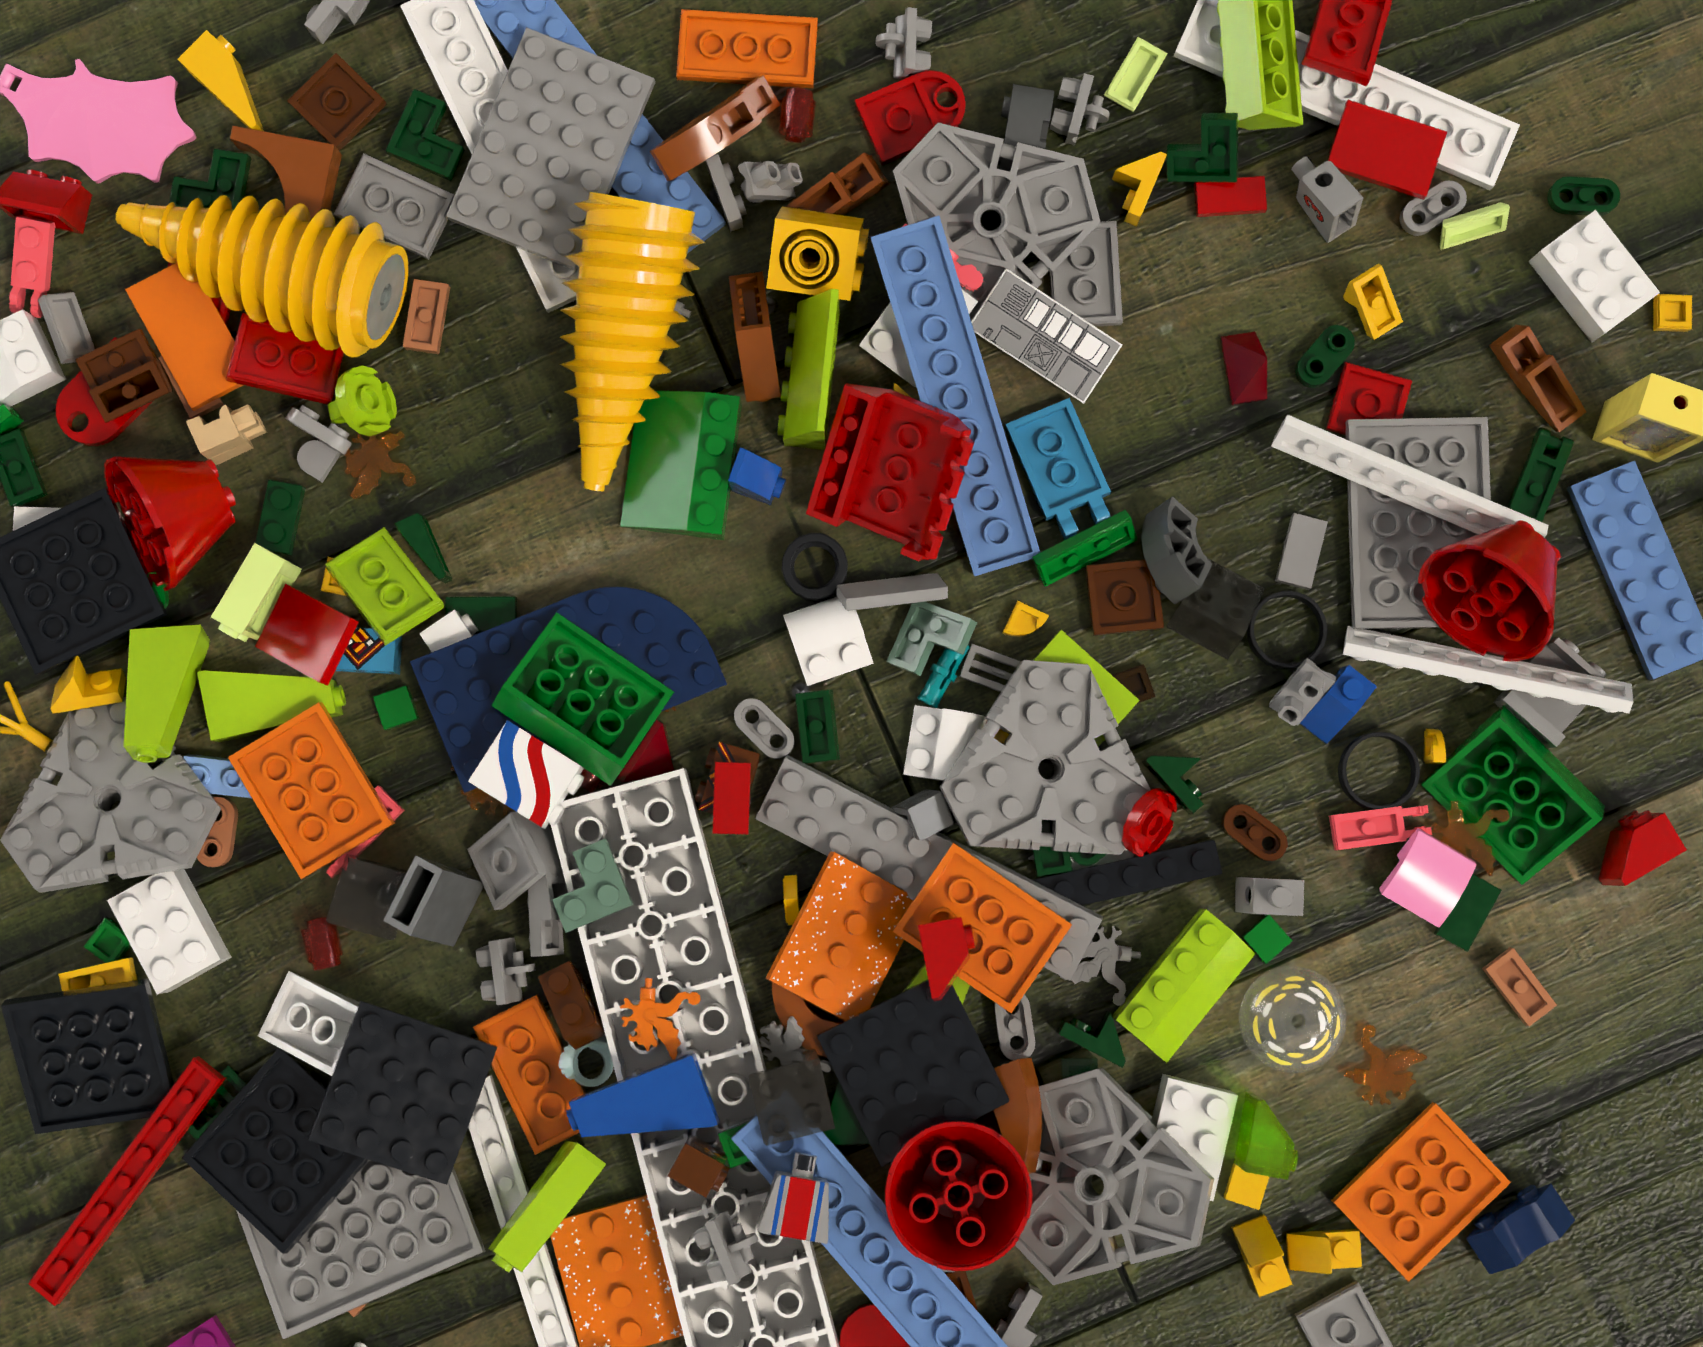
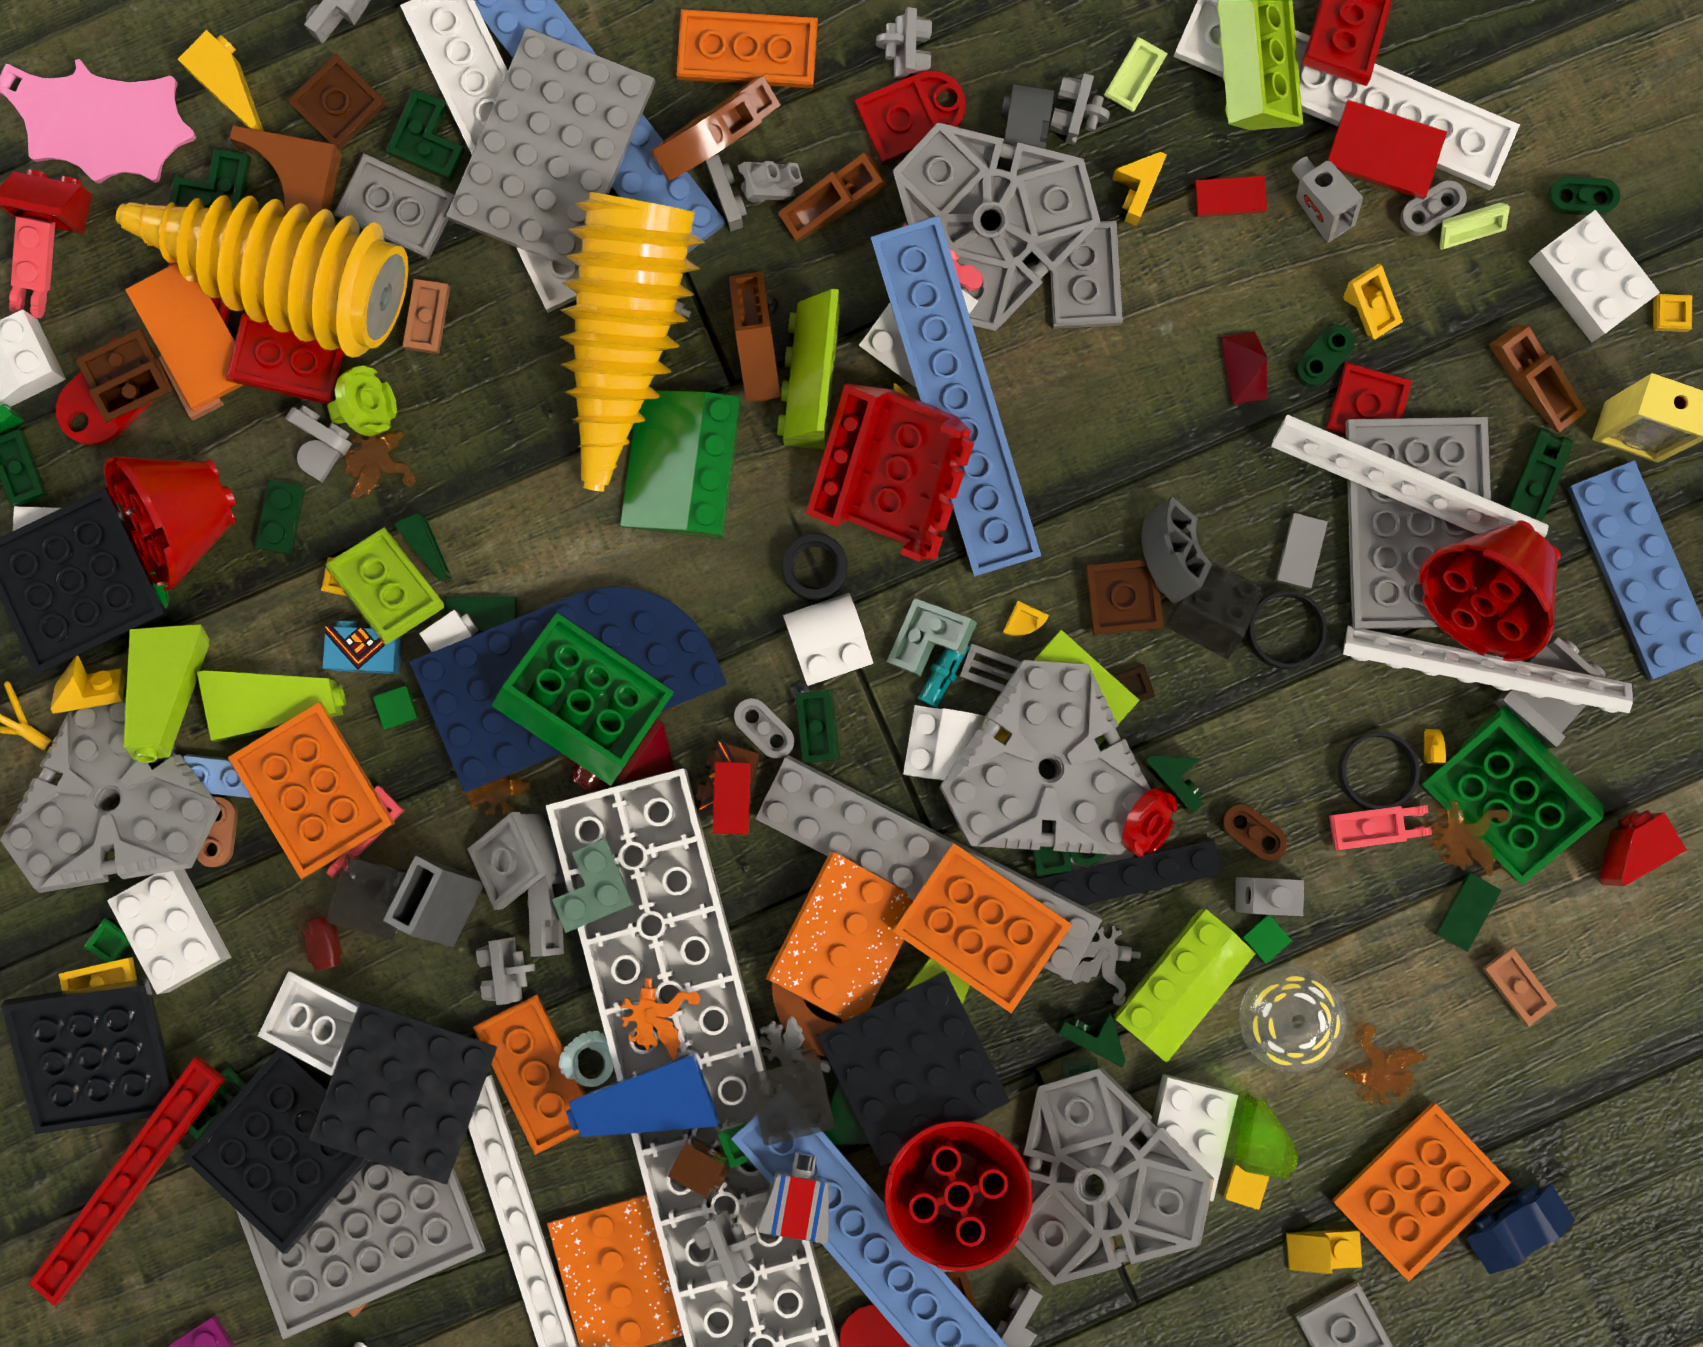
light grey tile [38,292,95,364] -> none
tan hips [186,404,267,465] -> none
yellowish green window [211,543,302,642] -> none
red tile [255,584,359,686] -> none
panel [468,720,585,829] -> none
lime slope [488,1141,606,1273] -> none
reddish brown brick [538,961,605,1050] -> none
blue slope [728,447,786,505] -> none
yellow brick [766,206,869,301] -> none
clear red brick [779,88,816,143] -> none
yellow tile [783,875,799,925] -> none
light grey tile [837,573,948,611] -> none
panel [892,789,954,840] -> none
red slope [918,917,975,1002] -> none
tile [971,268,1122,403] -> none
light grey plate [994,995,1035,1061] -> none
dark orange slope [994,1058,1042,1174] -> none
dark azure tile [1005,398,1111,540] -> none
green tile [1032,510,1137,587] -> none
dark green plate [1166,113,1238,182] -> none
yellow slope [1231,1215,1293,1297] -> none
light grey hips [1269,658,1336,726] -> none
blue slope [1300,665,1377,744] -> none
bright pink slope [1379,828,1477,928] -> none

